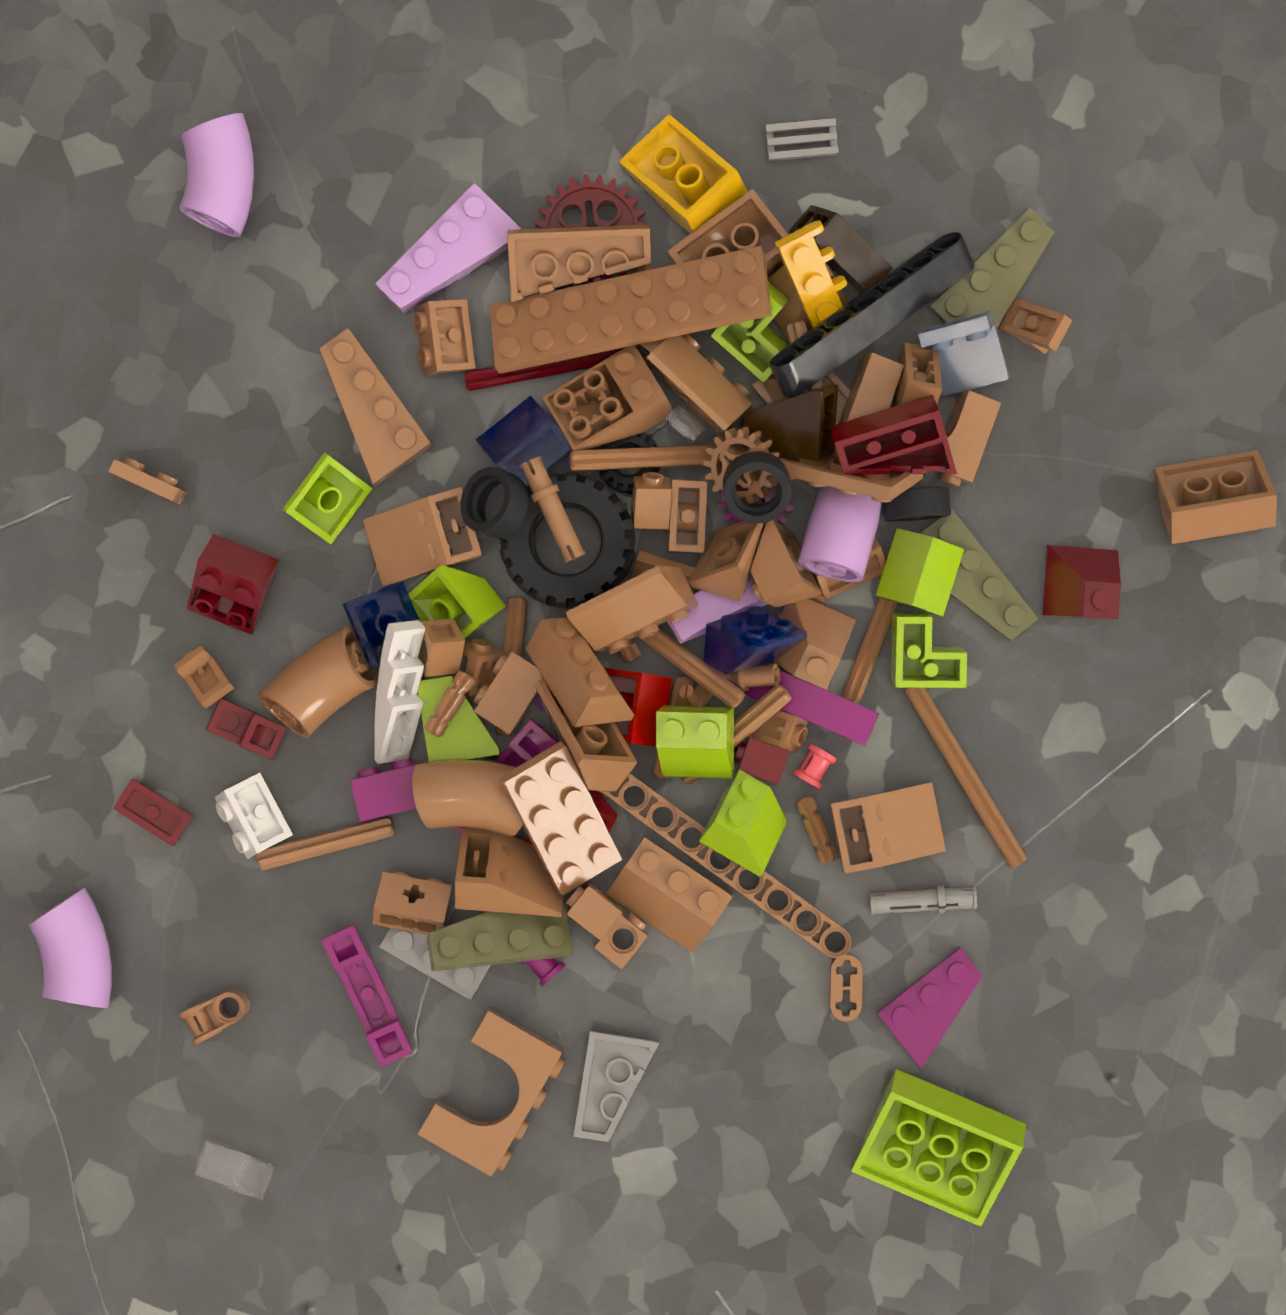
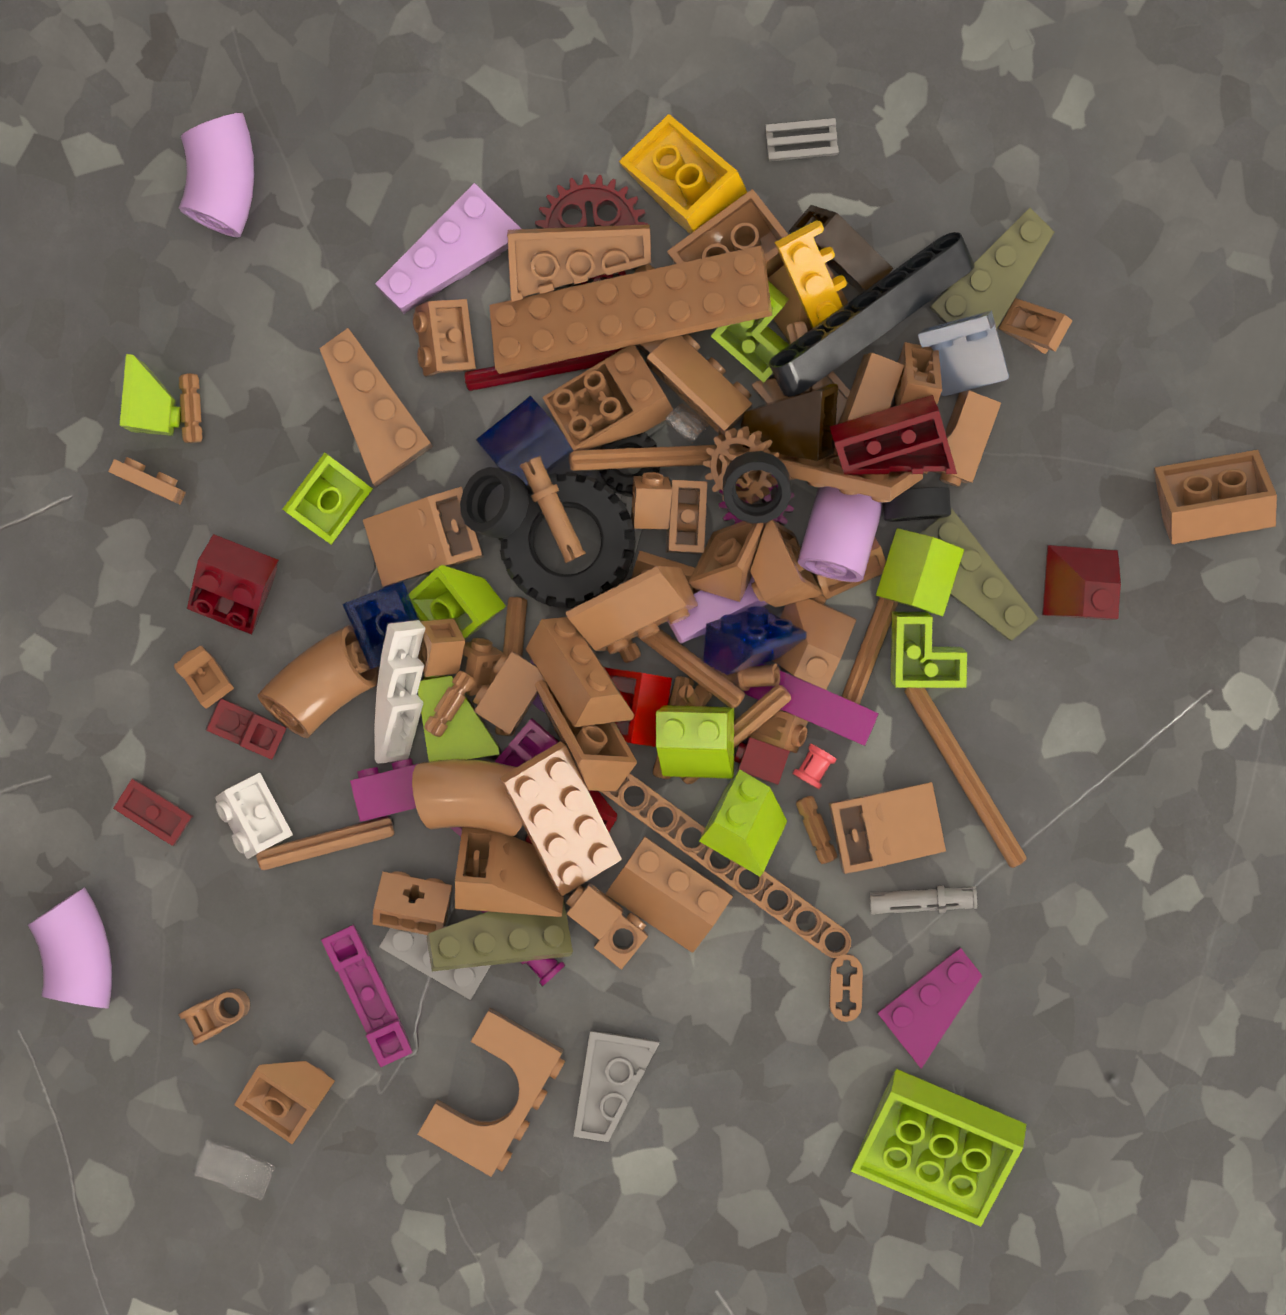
none -> lime slope [120,354,181,436]
none -> medium nougat axle [179,373,203,443]
none -> medium nougat slope [234,1061,335,1144]

